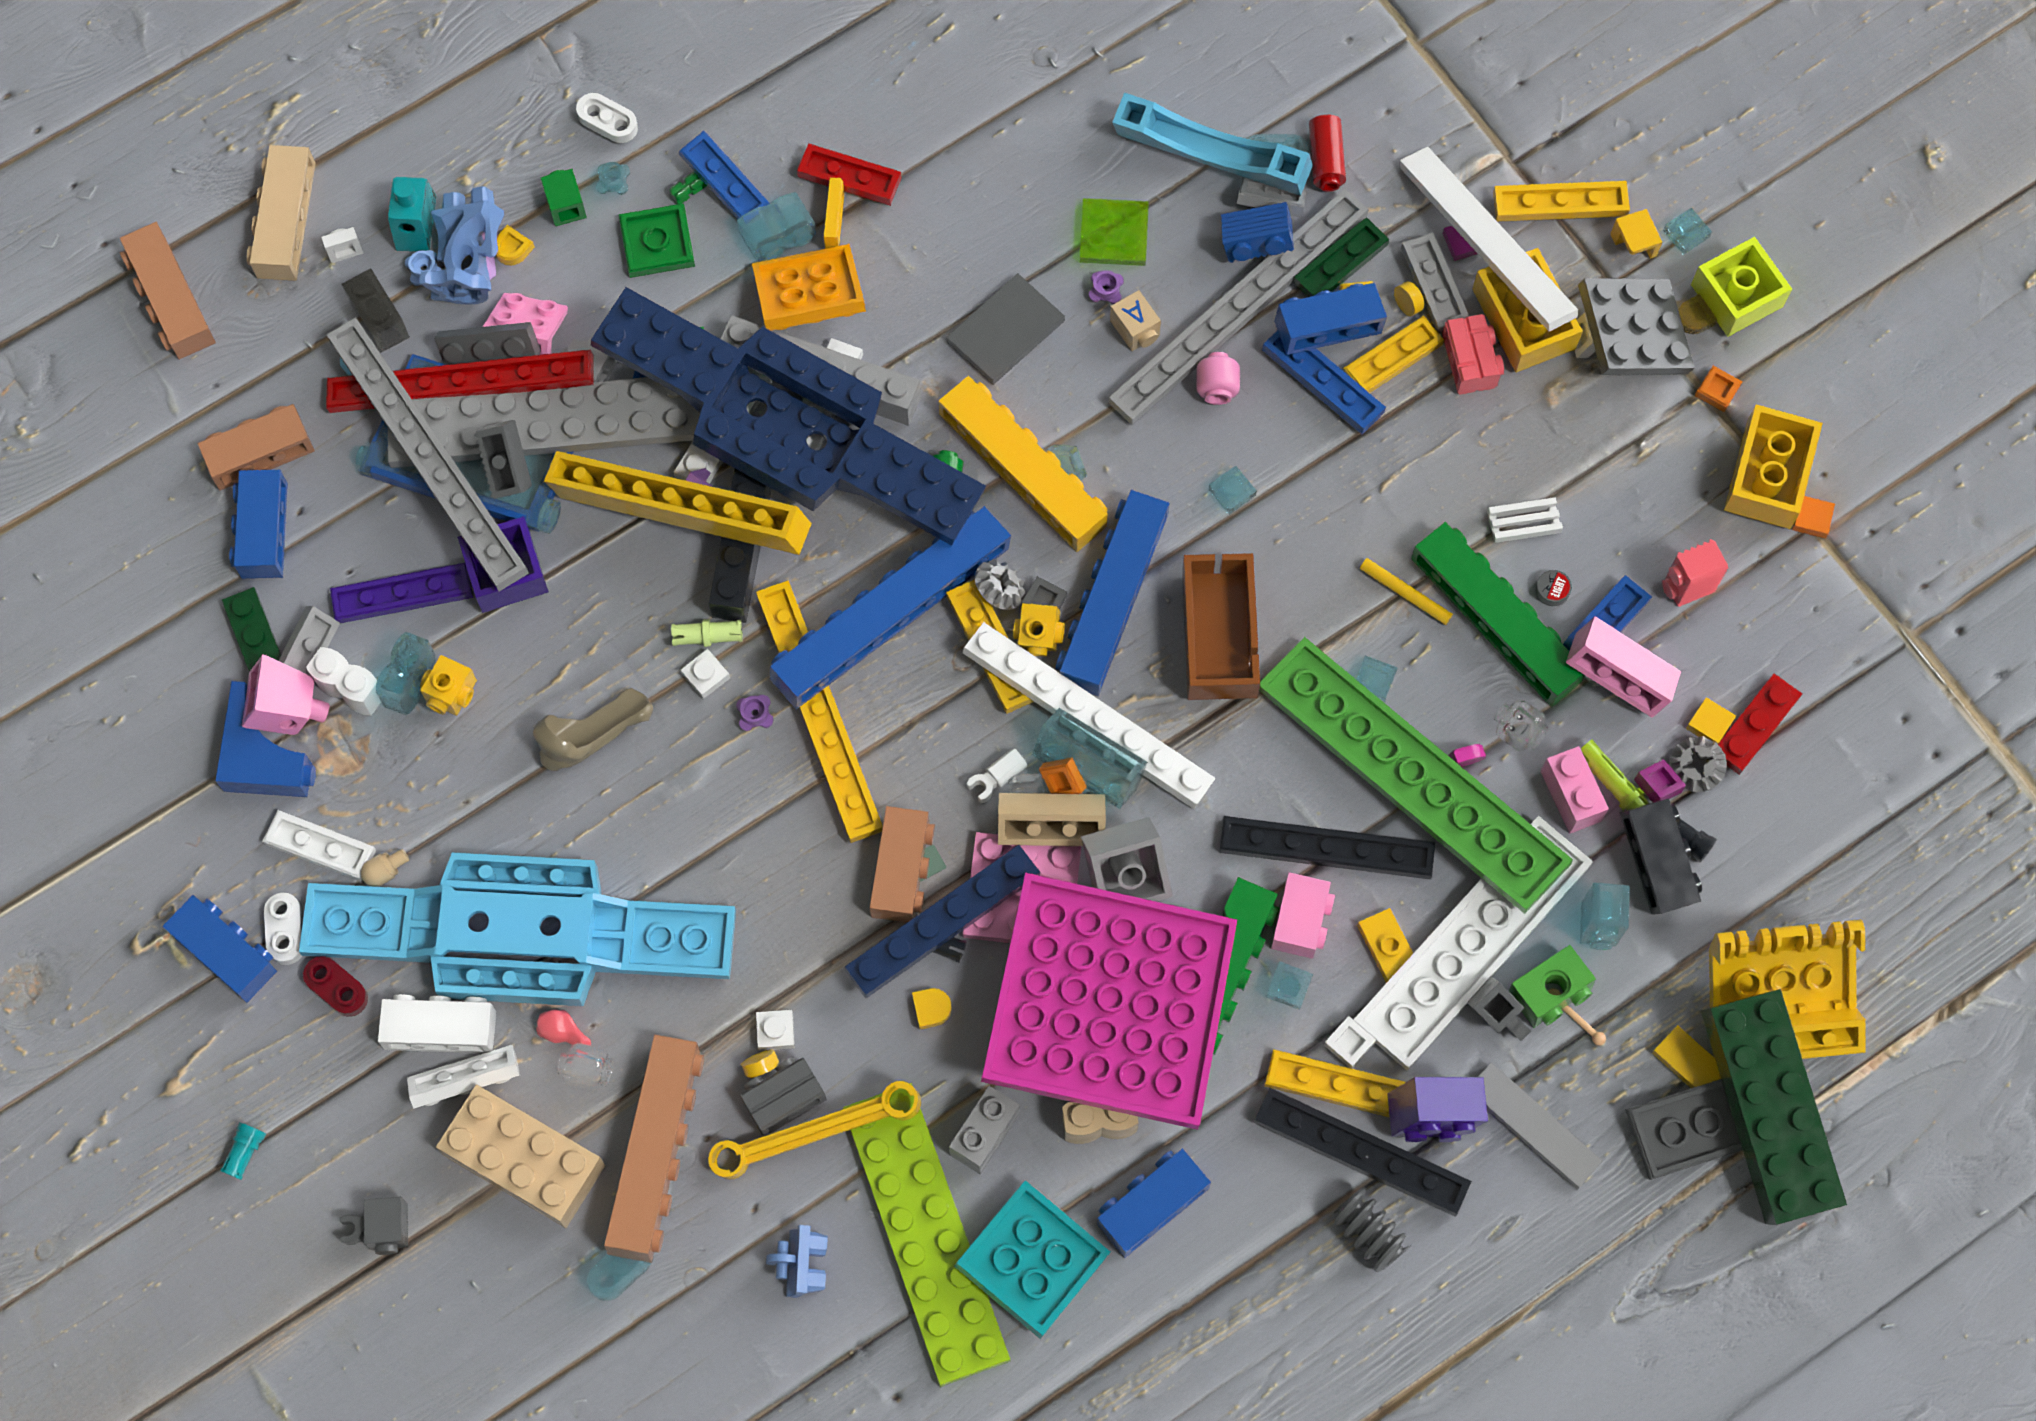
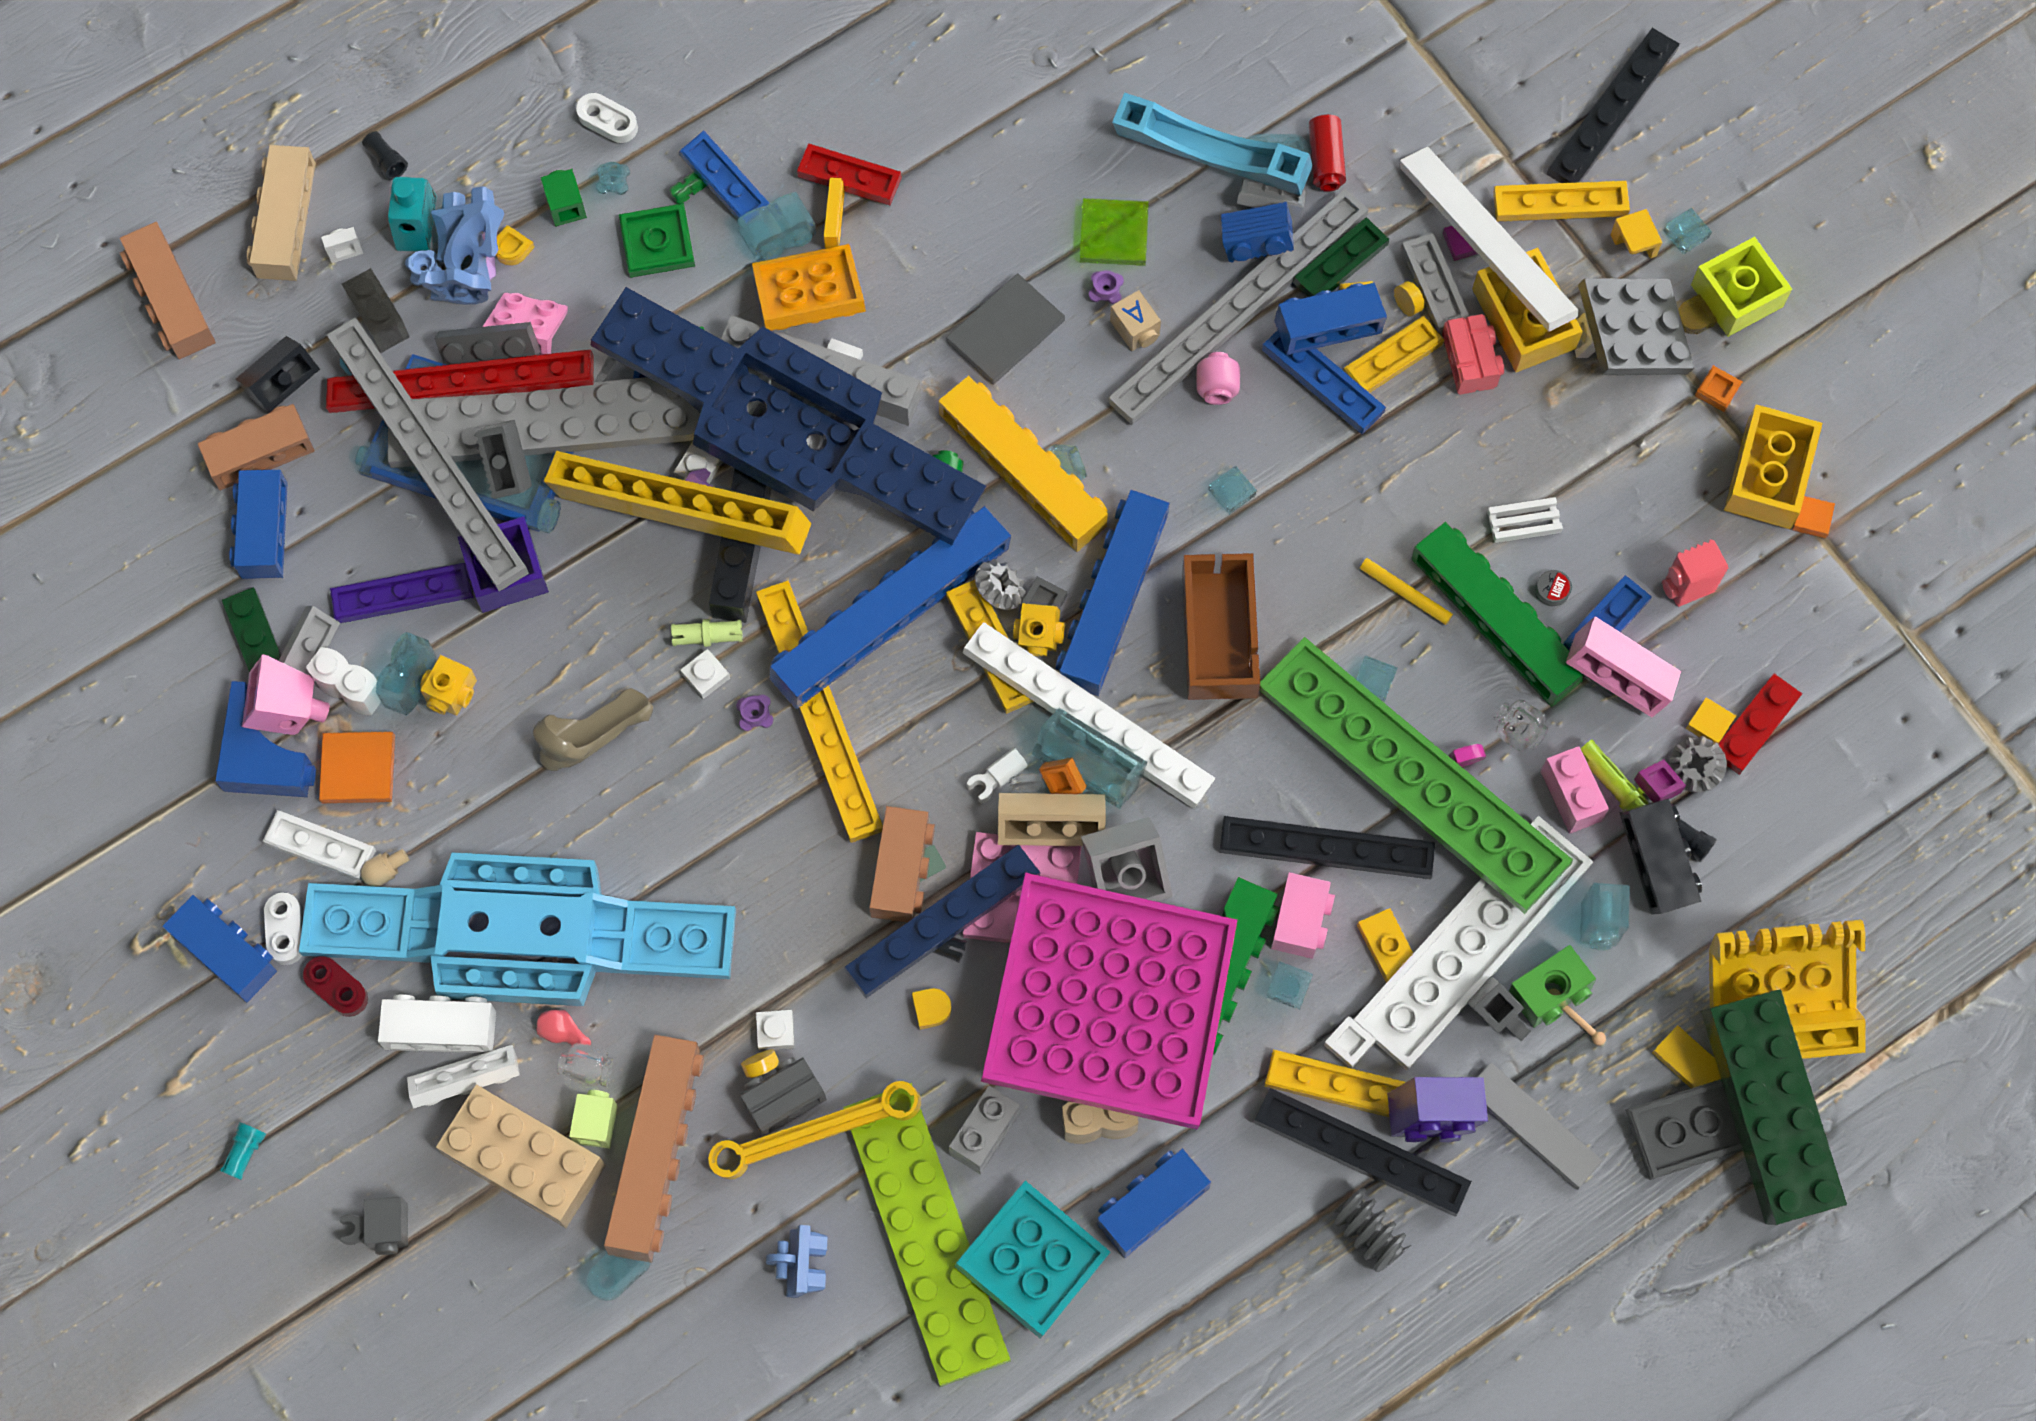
none -> black brick [235,336,320,413]
none -> orange tile [319,732,395,804]
none -> black pin [362,131,408,180]
none -> yellowish green brick [569,1090,618,1149]
none -> black plate [1547,27,1680,183]

